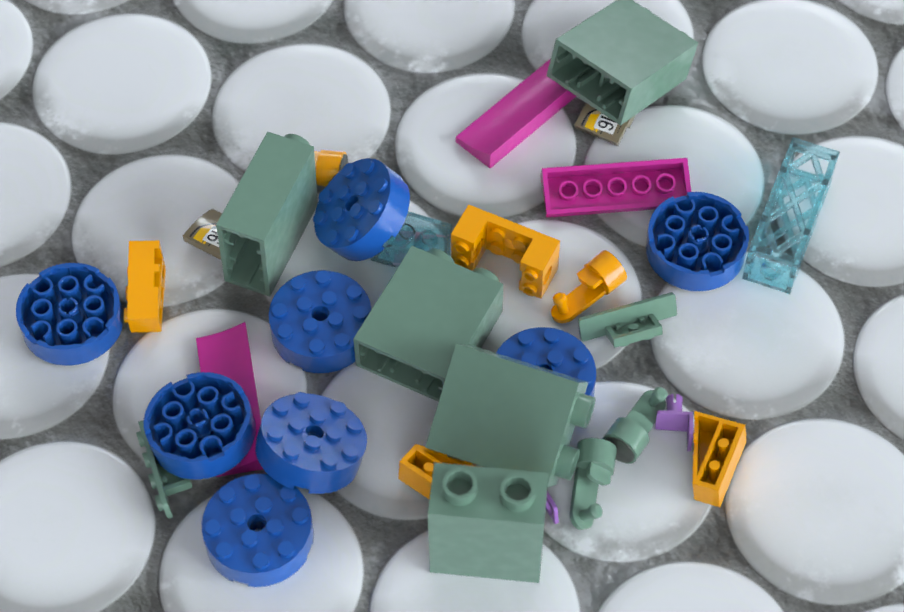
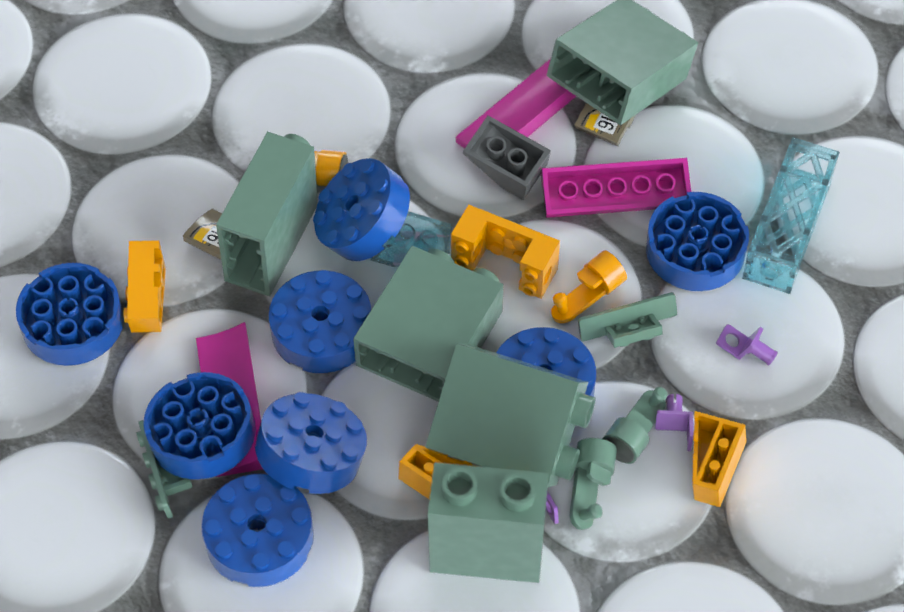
none -> dark grey slope [463,115,551,200]
none -> medium lavender bracket [716,324,778,366]

